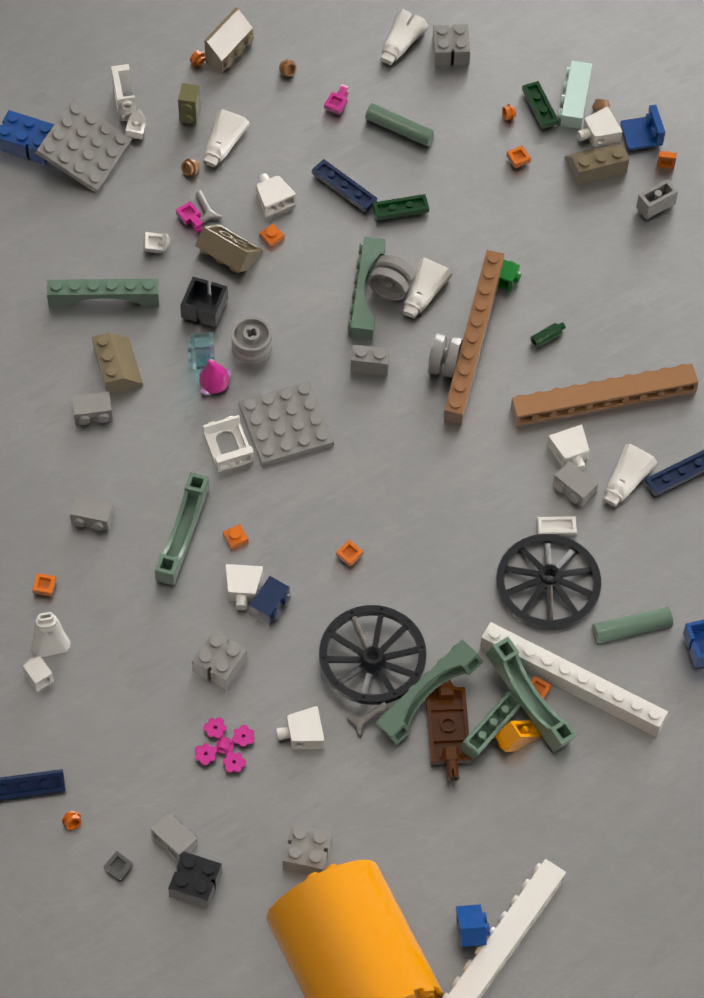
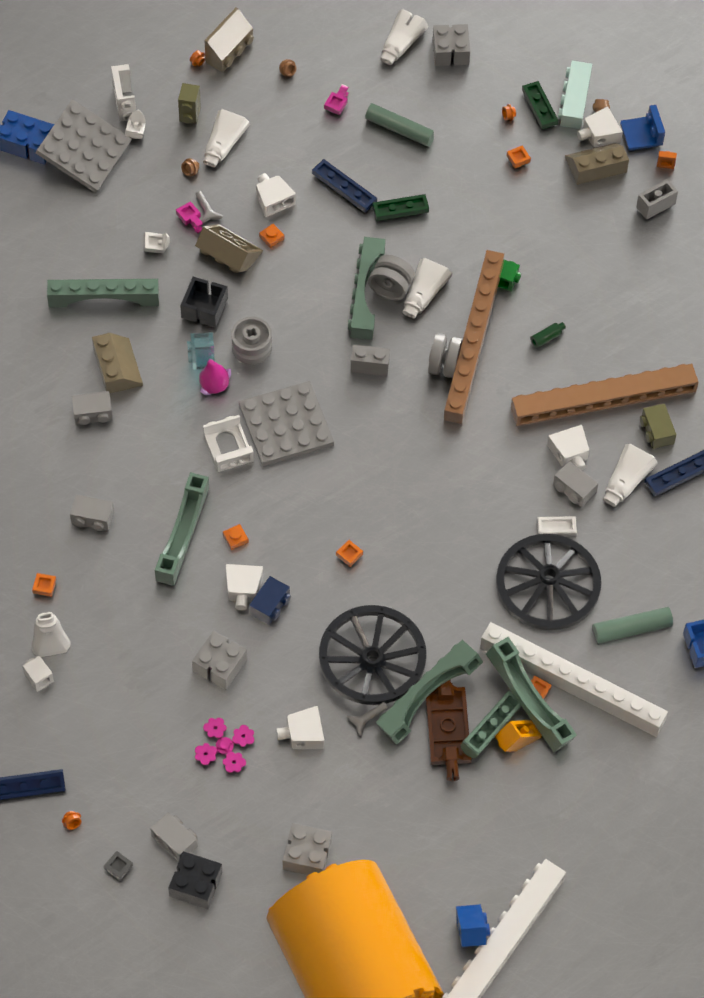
none -> olive brick [640,403,677,449]

